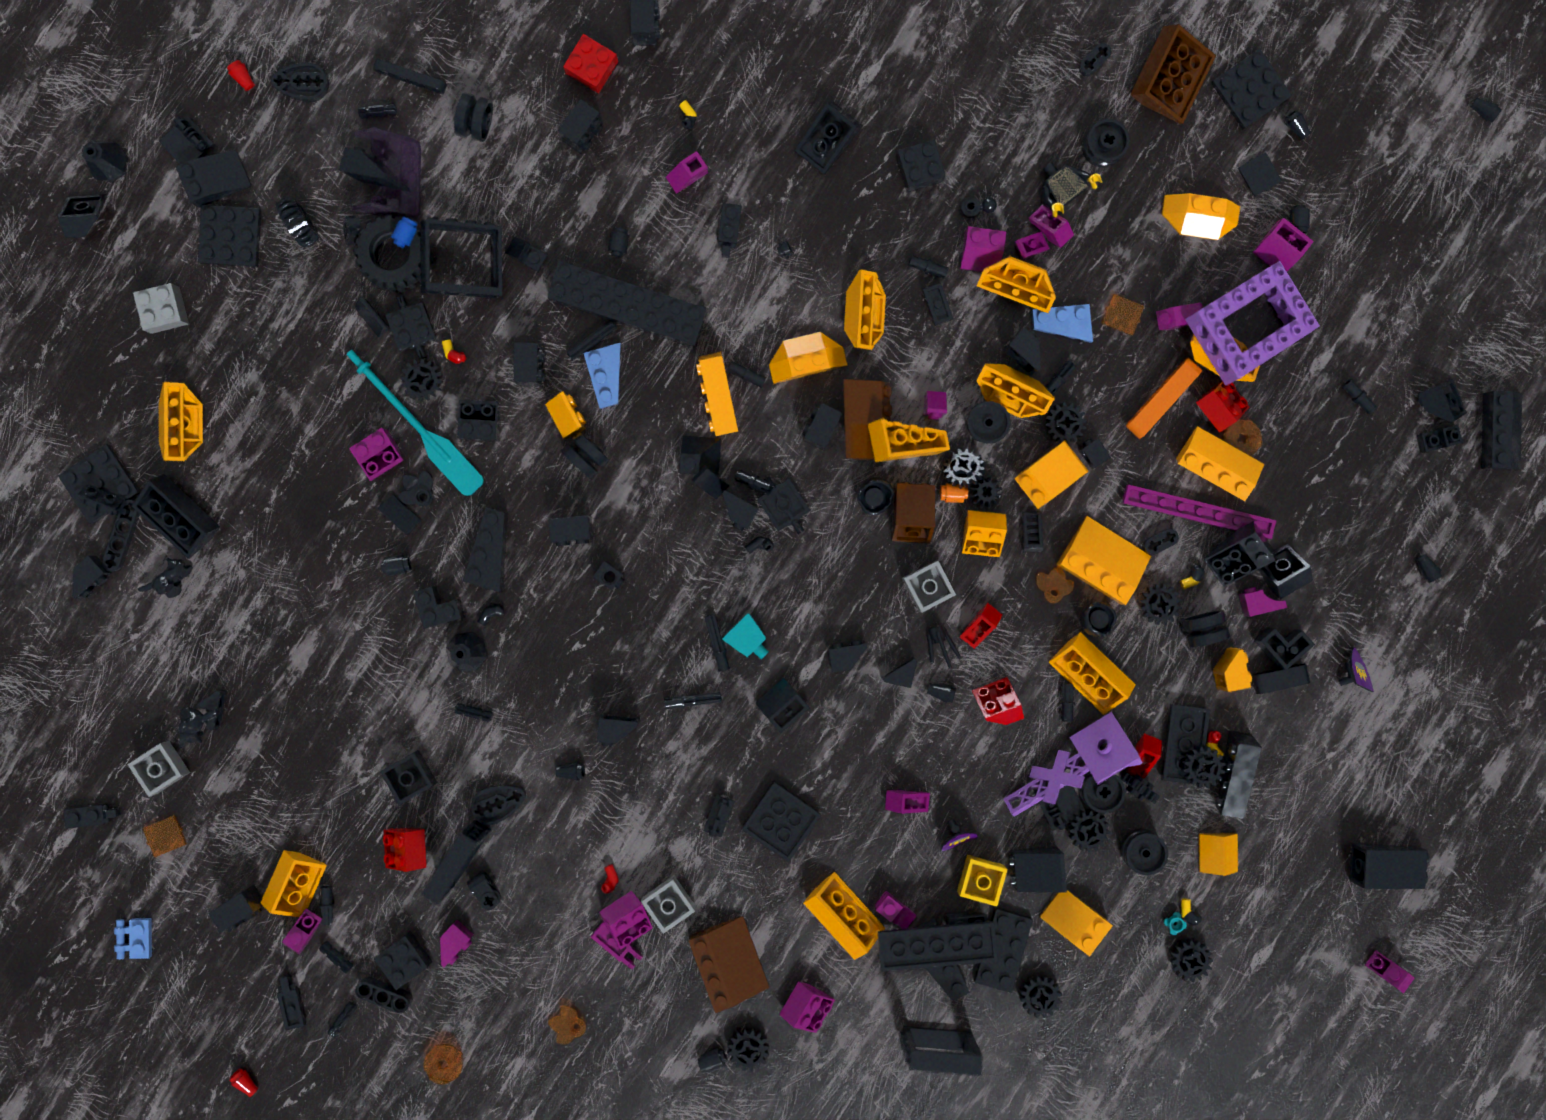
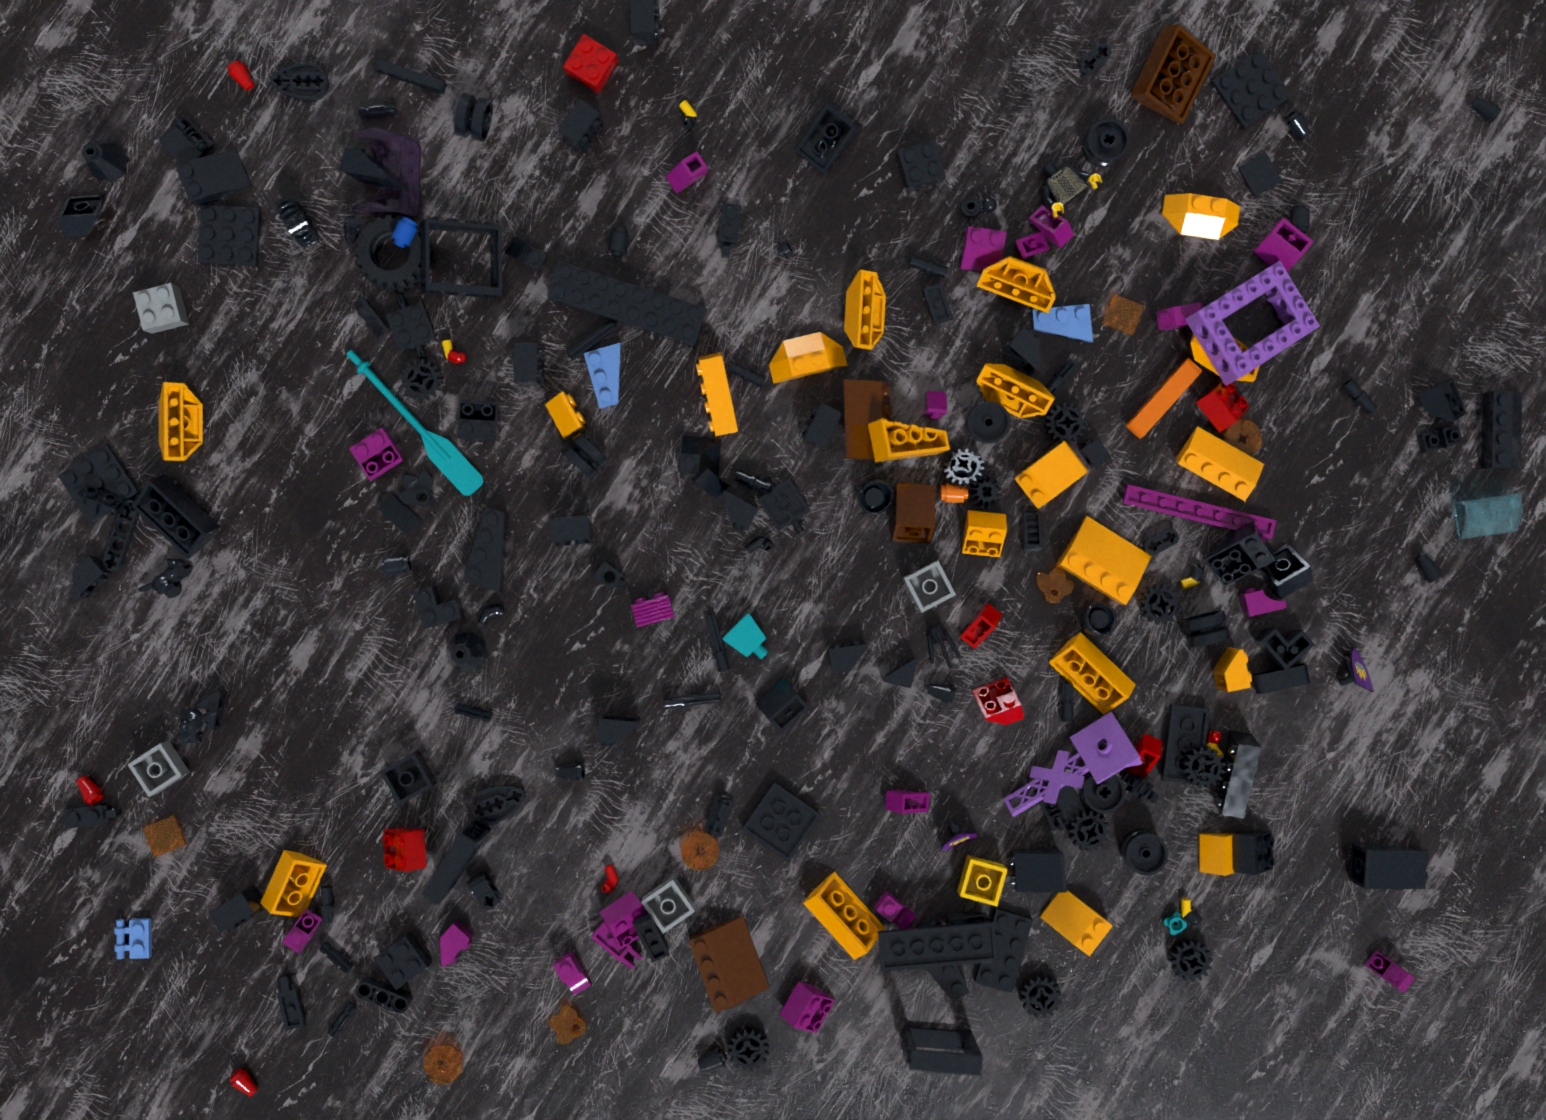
none -> red cone [76,775,104,805]
none -> magenta arch [553,951,592,995]
none -> magenta brick [631,592,675,627]
none -> black plate [632,914,670,963]
none -> clear orange plate [681,831,719,870]
none -> black slope [1233,831,1275,875]
none -> clear light blue slope [1454,493,1524,539]

